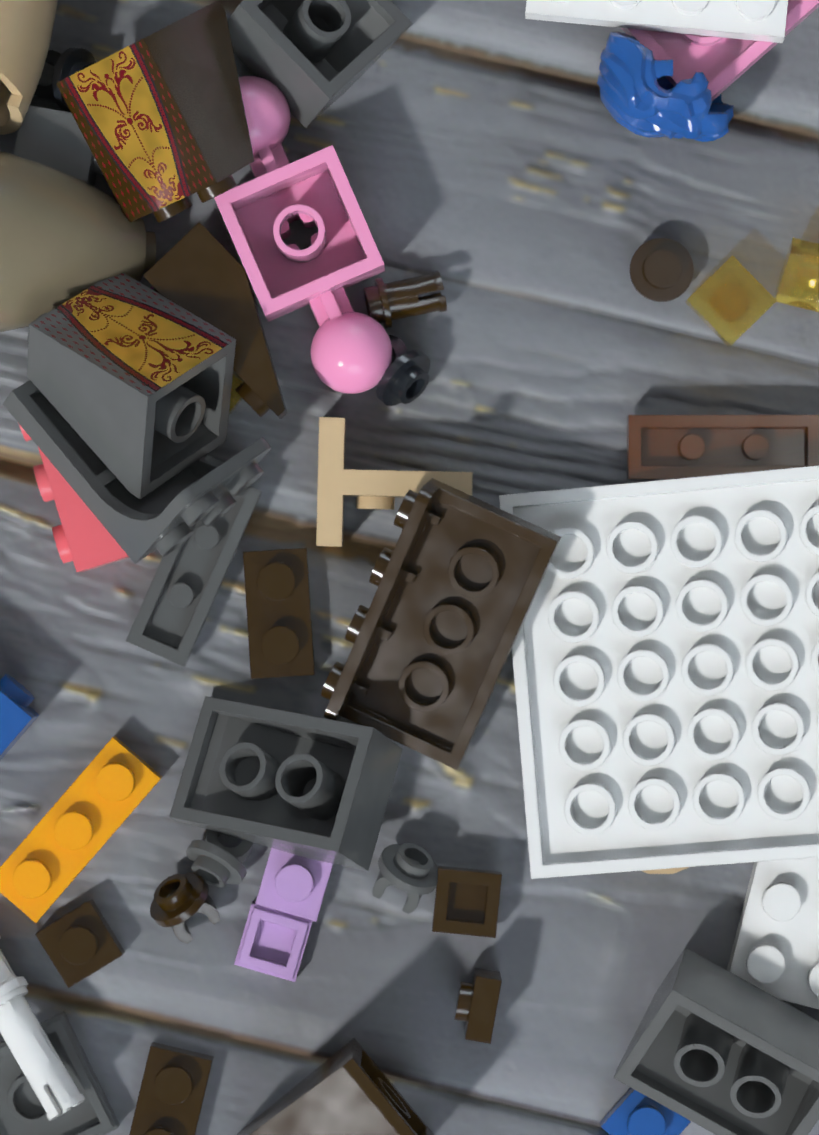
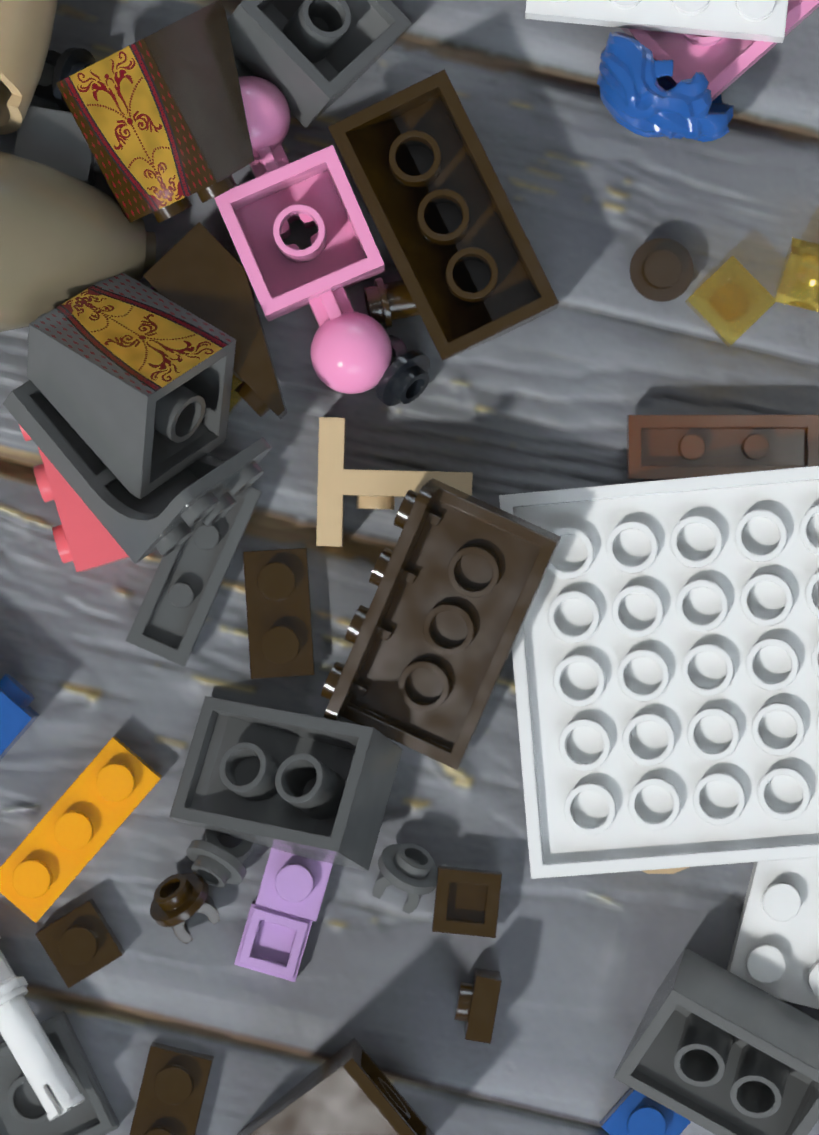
none -> dark brown slope [328,69,559,361]

